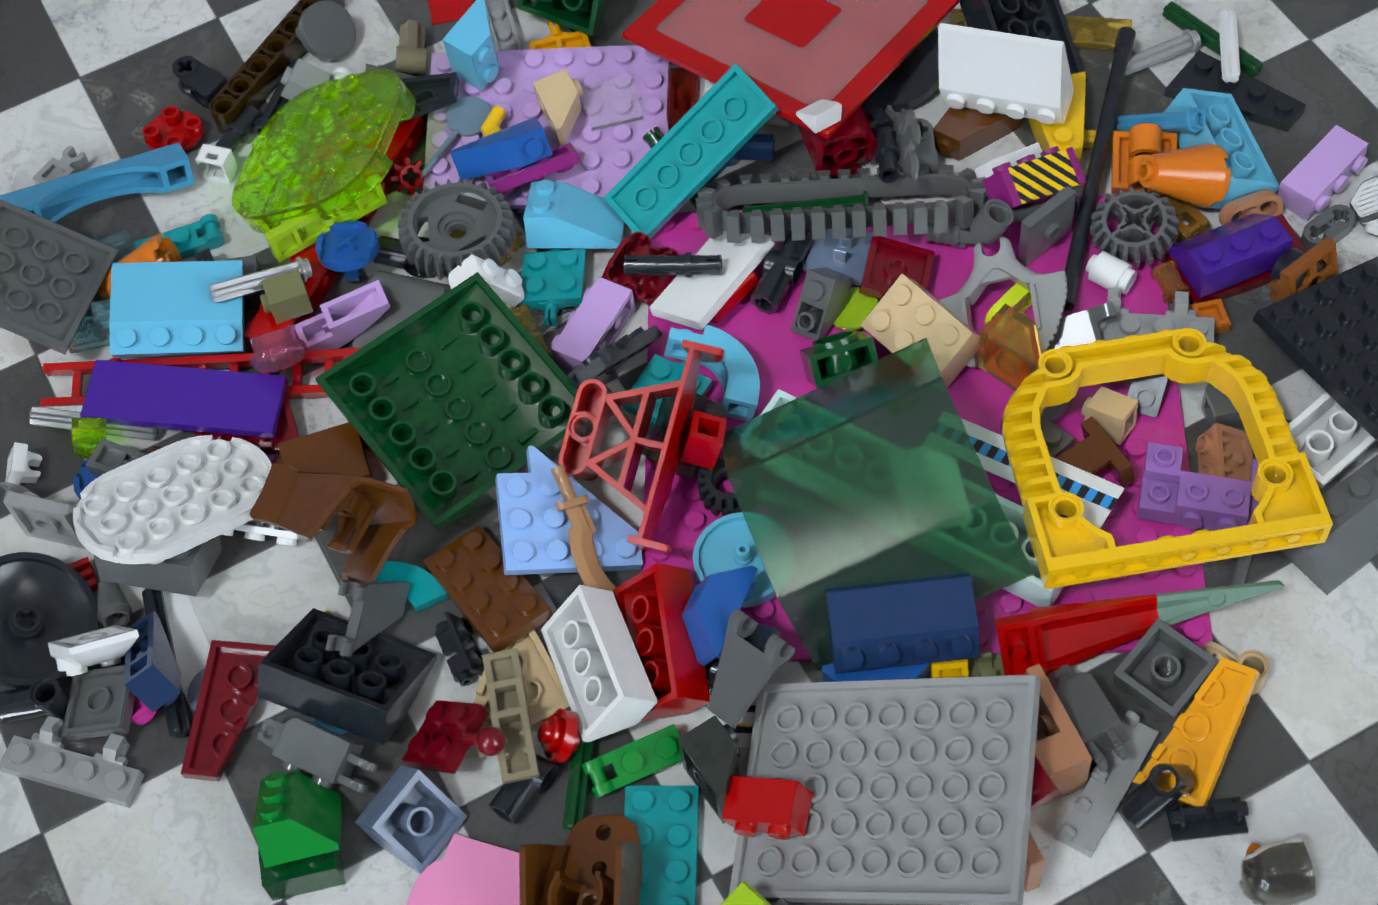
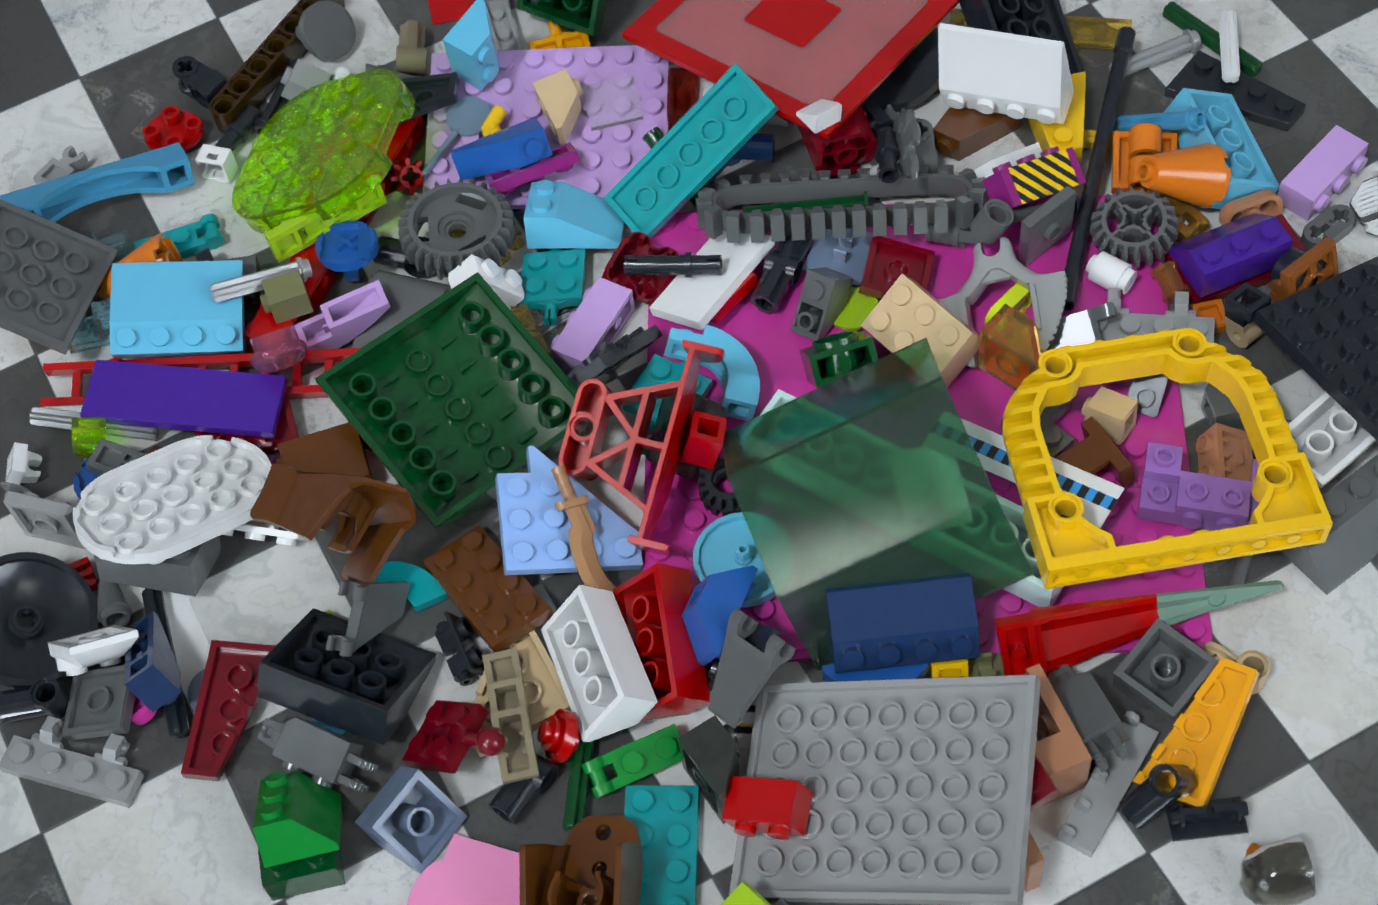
none -> black leg [1225,282,1271,348]

